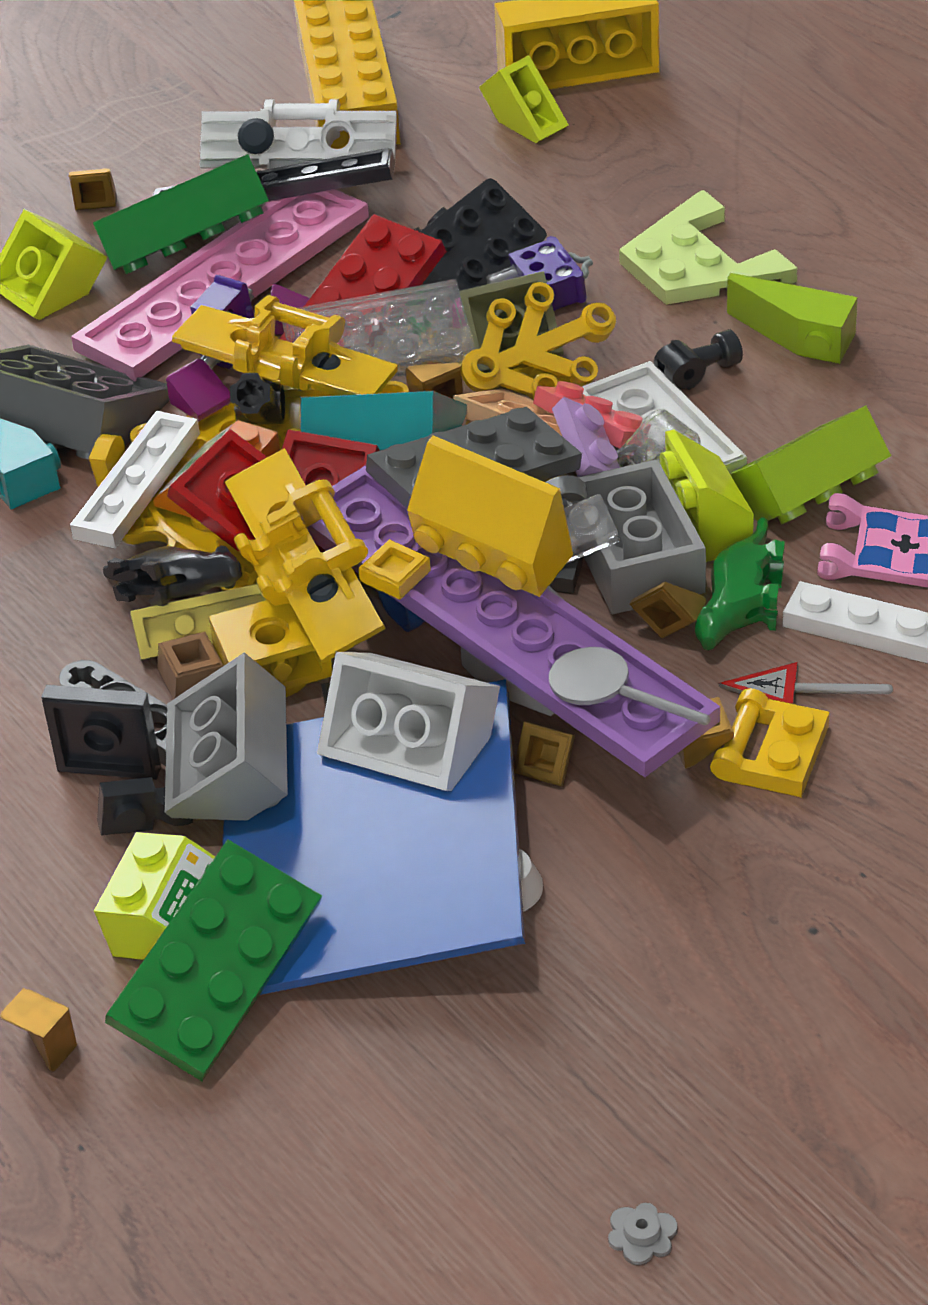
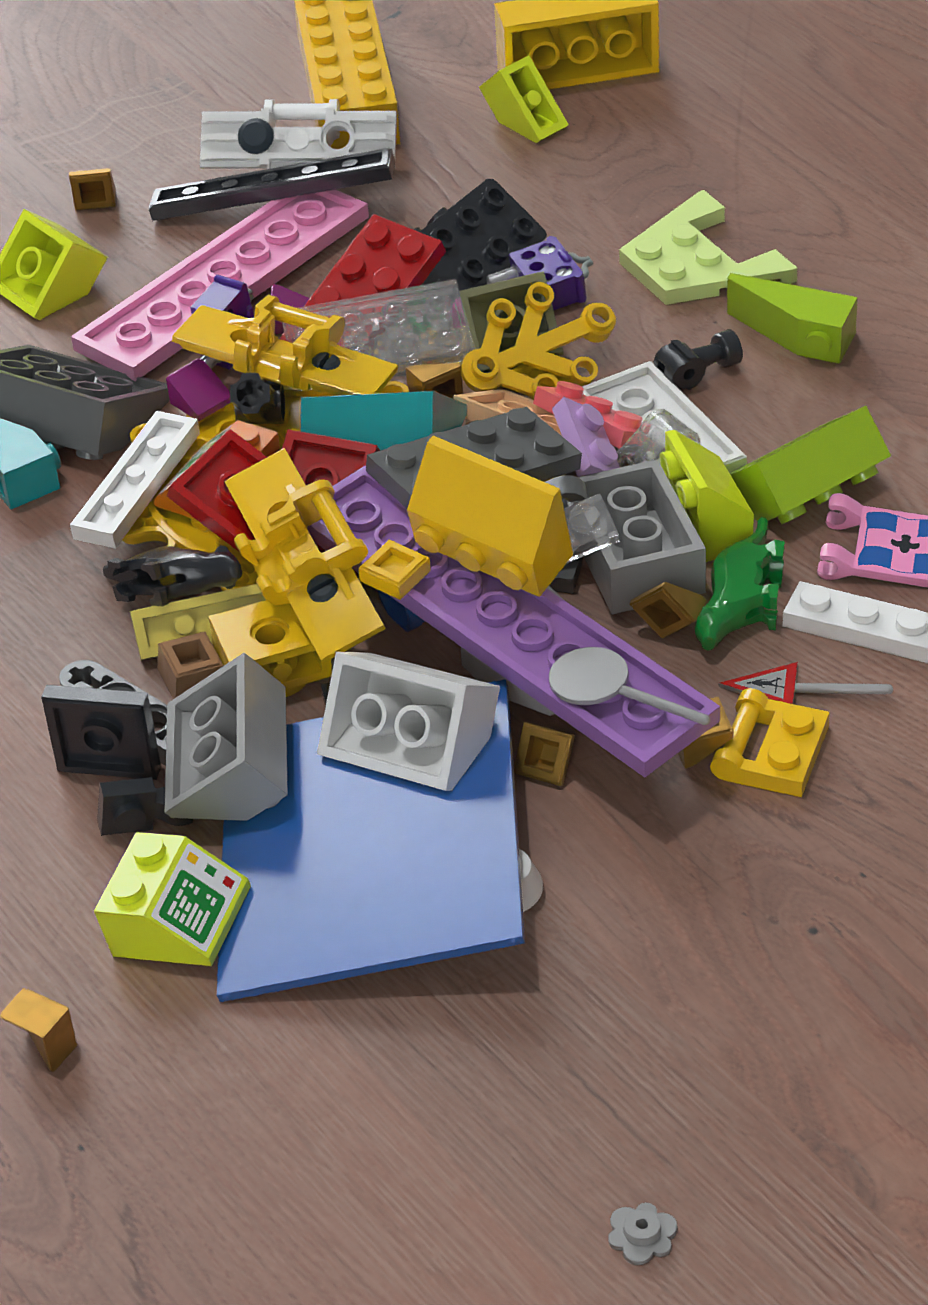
yellow tile [89,434,125,487] -> none
green slope [93,154,269,274] -> none
green plate [105,839,322,1081] -> none

